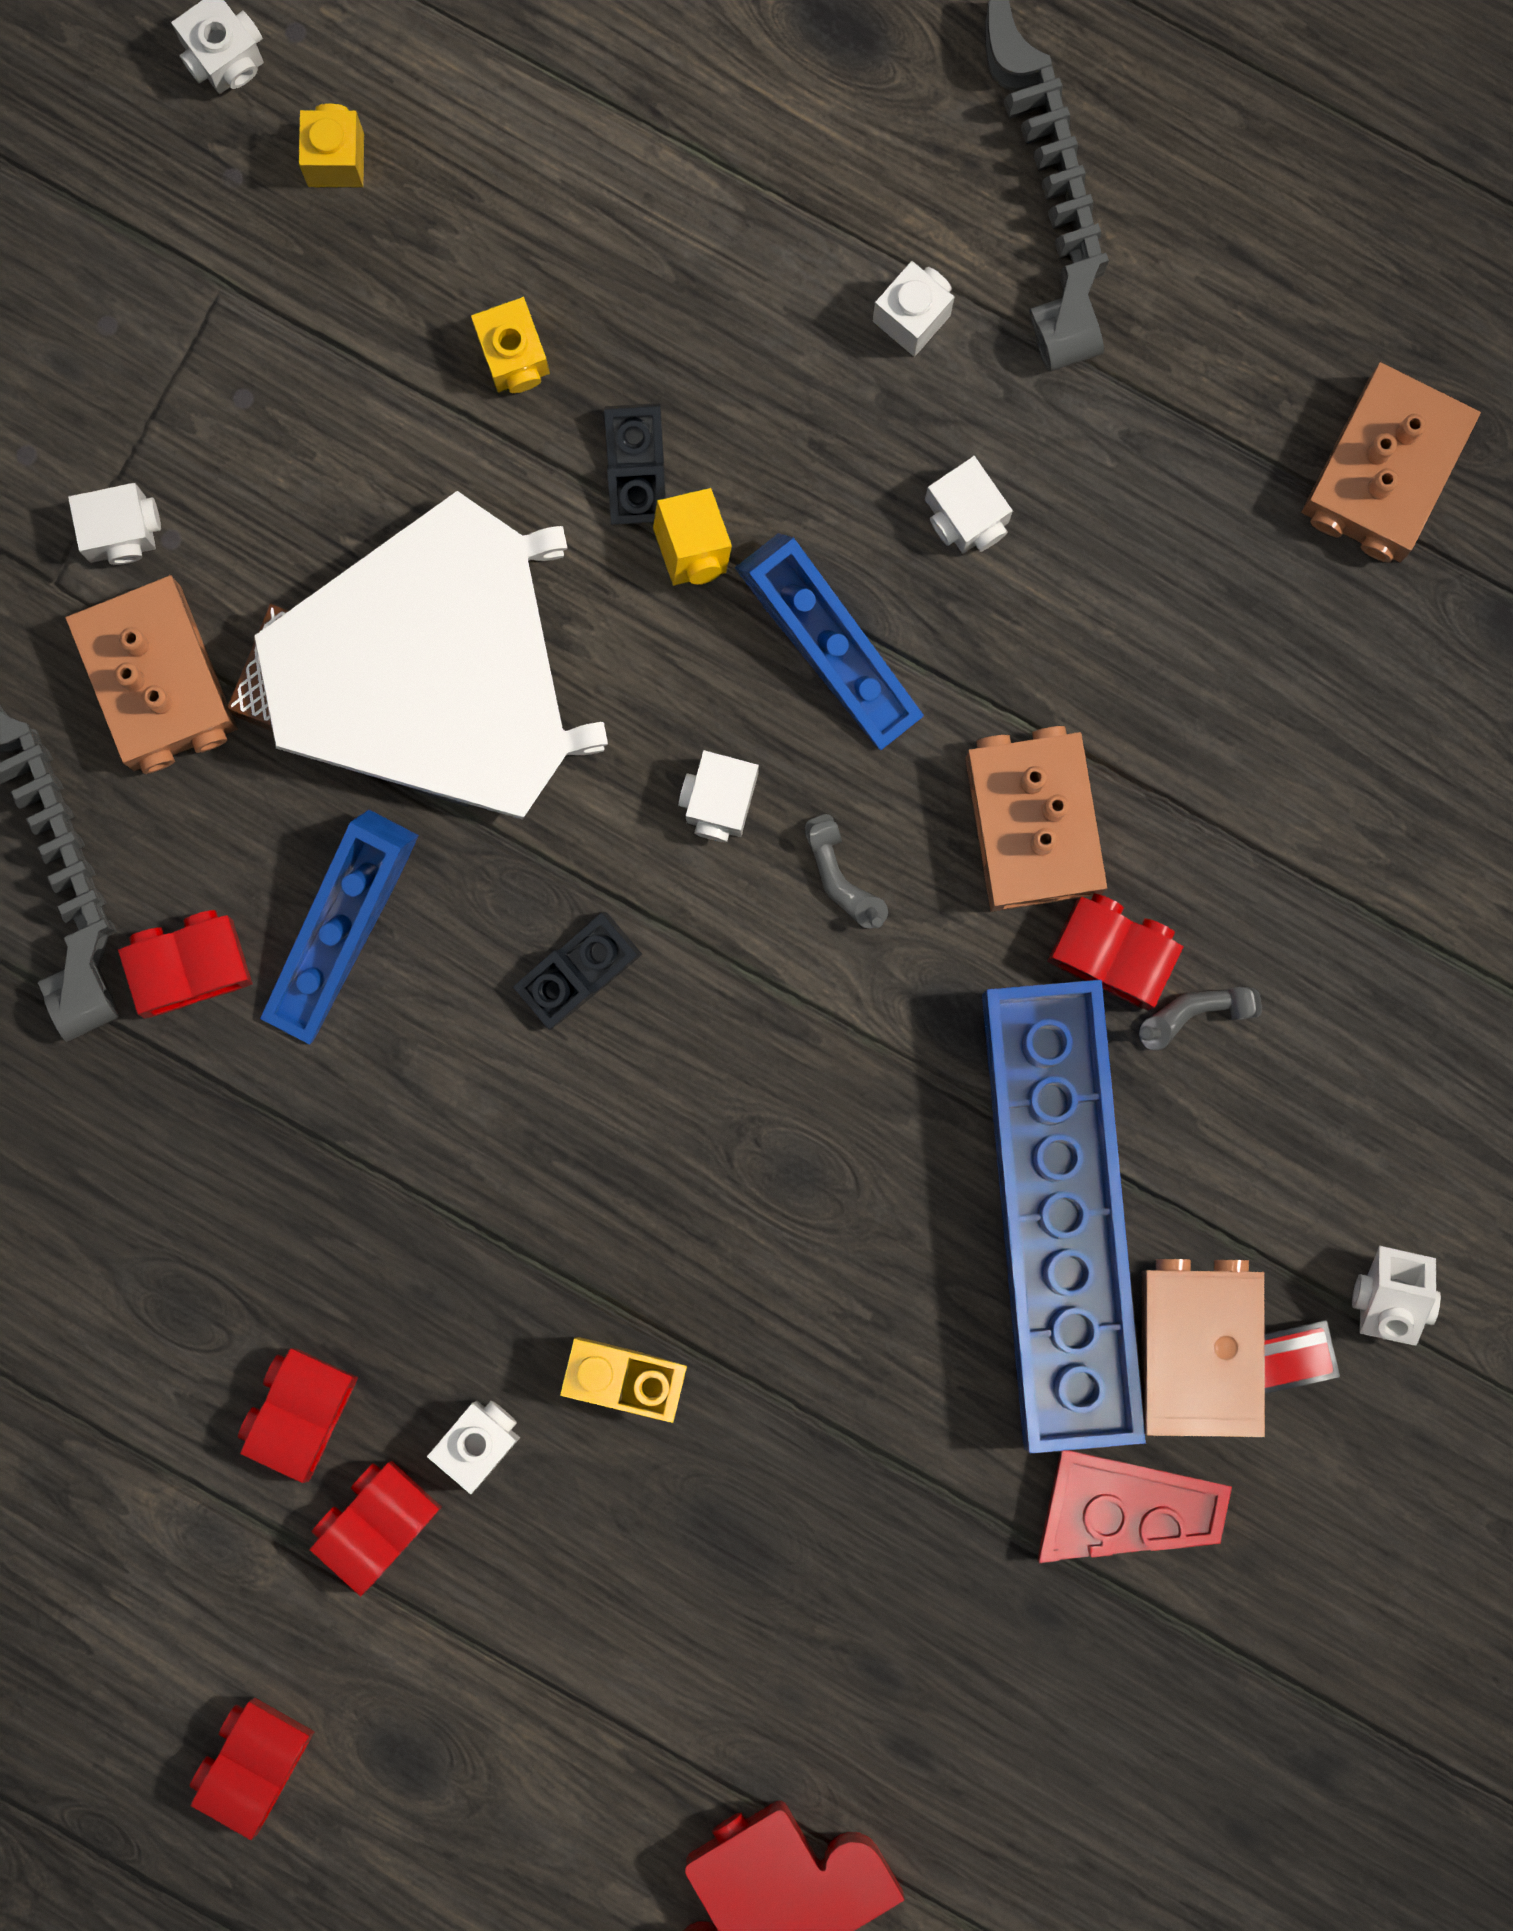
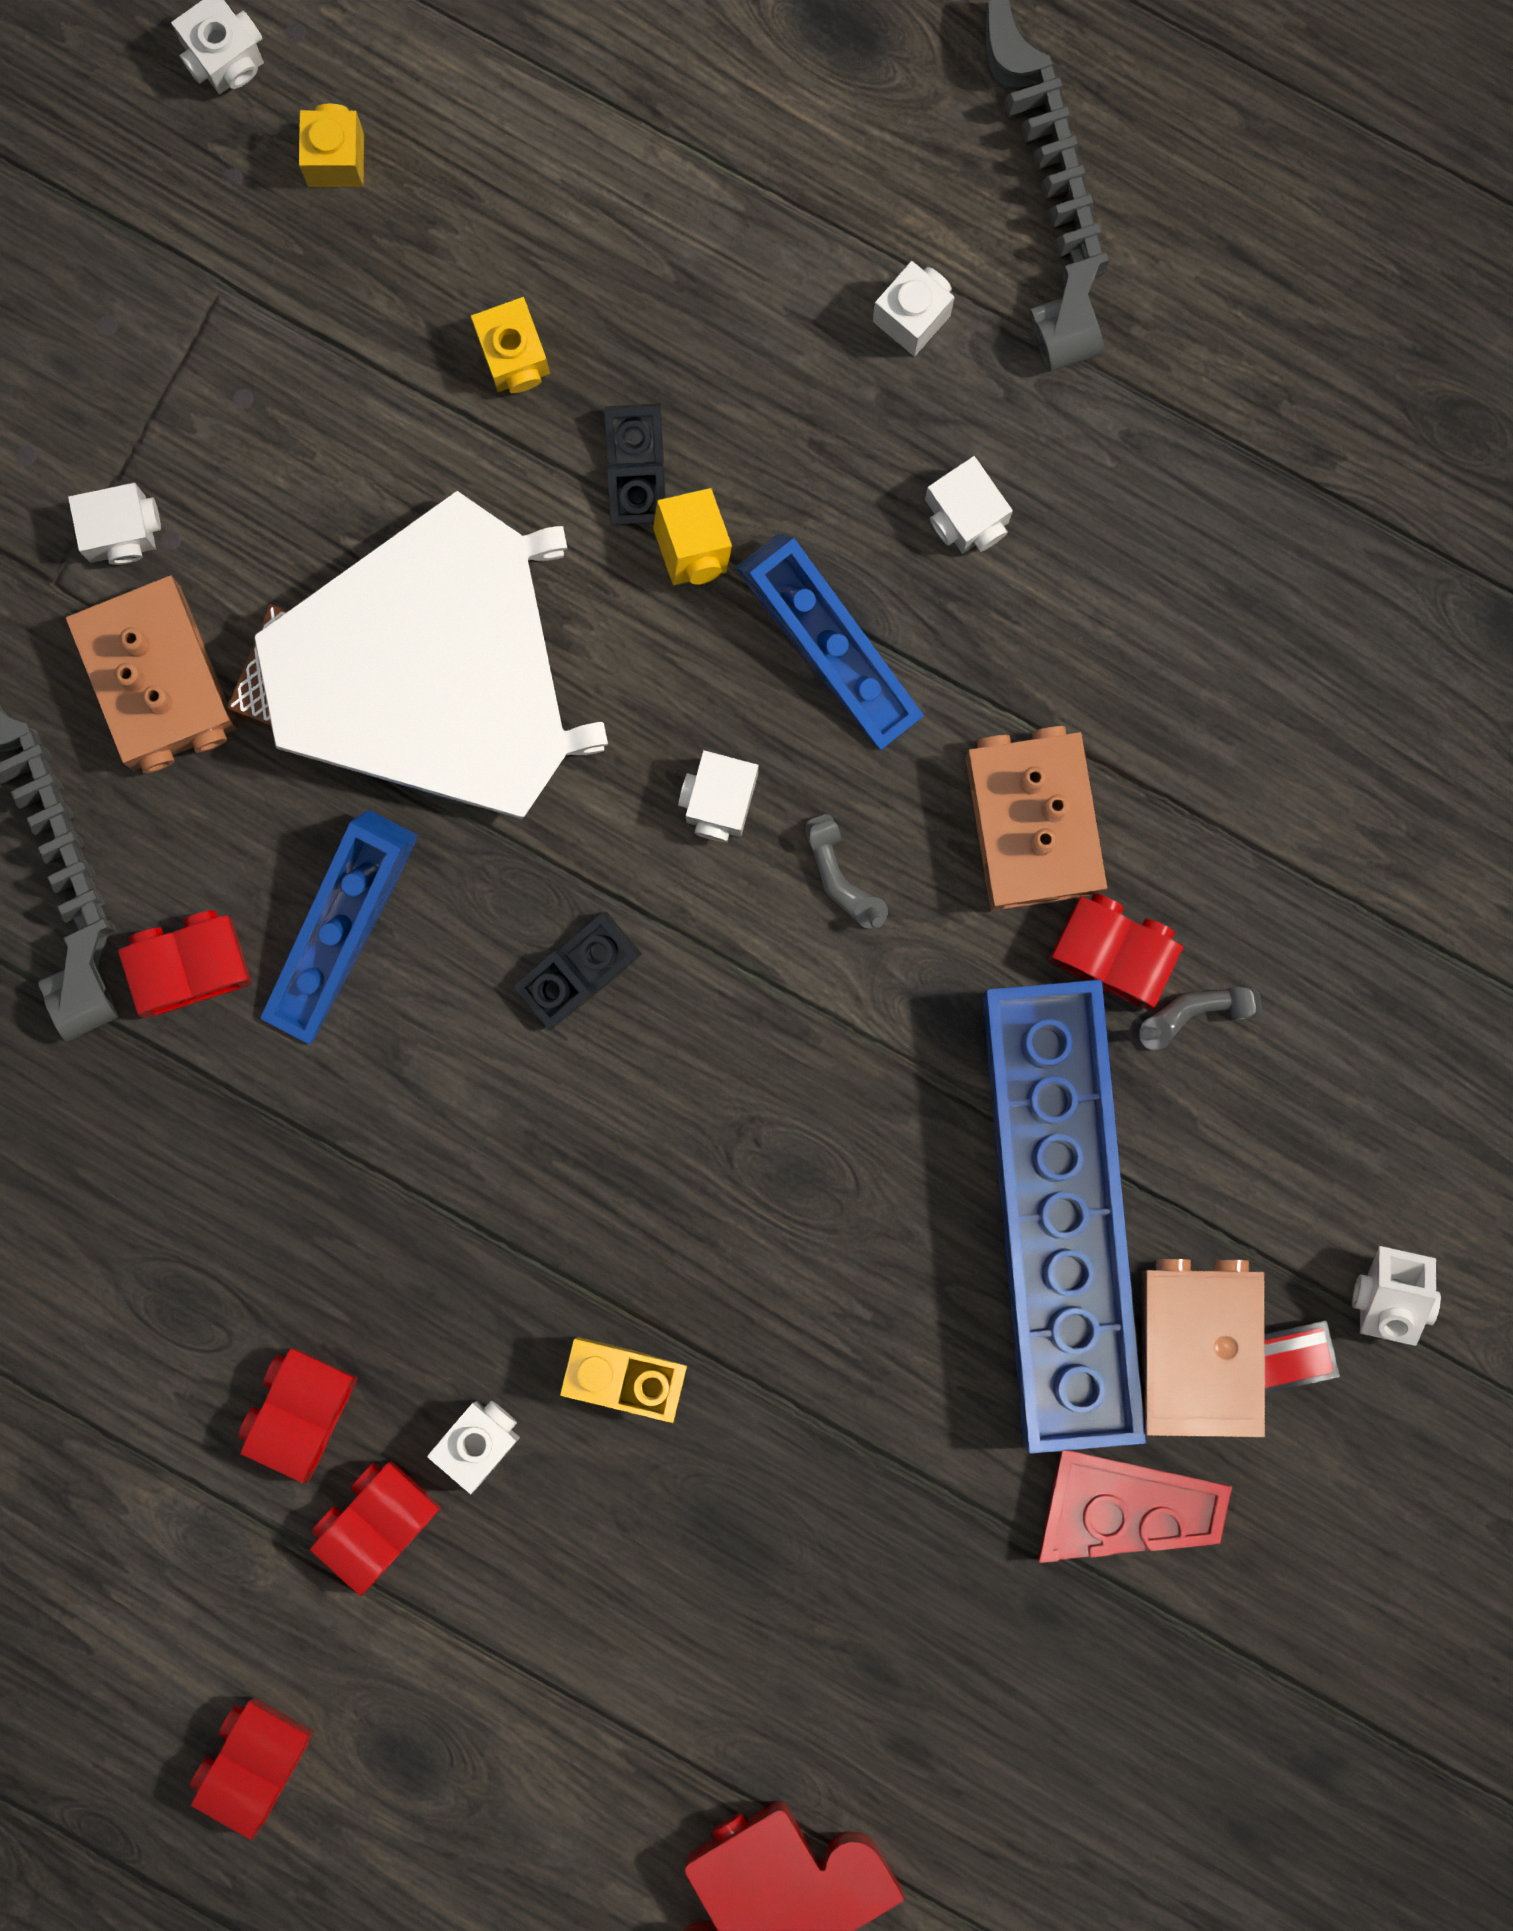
nougat piece [1301,362,1481,563] -> none

